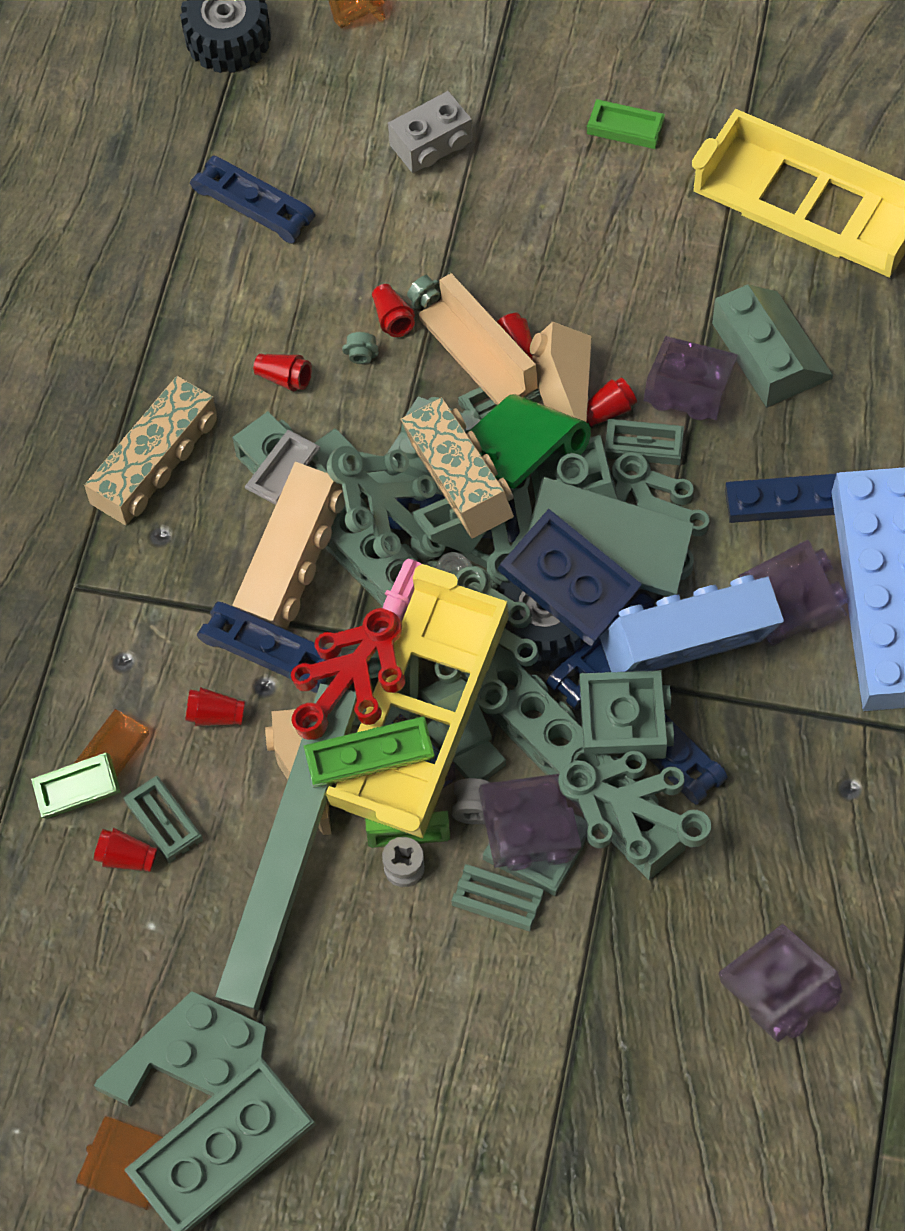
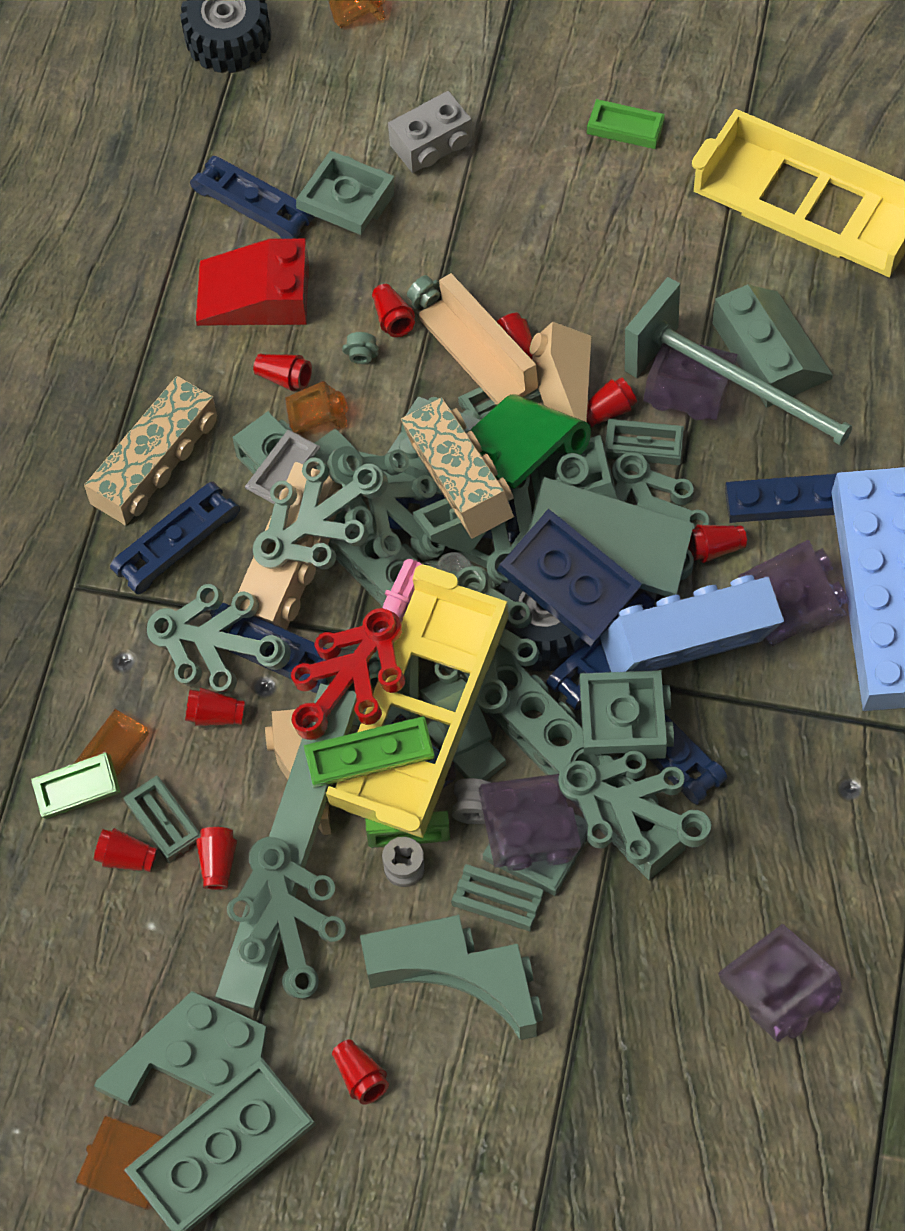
none -> dark blue plate [110,482,240,595]
none -> sand green plant [147,584,291,694]
none -> red slope [196,238,309,326]
none -> red cone [196,827,237,890]
none -> sand green plant [227,837,346,999]
none -> sand green plant [253,457,388,570]
none -> clear orange bracket [285,381,348,435]
none -> sand green plate [296,150,394,235]
none -> red cone [332,1039,389,1105]
none -> sand green arch [360,915,543,1040]
none -> sand green tile [625,277,852,446]
none -> red cone [688,524,747,563]

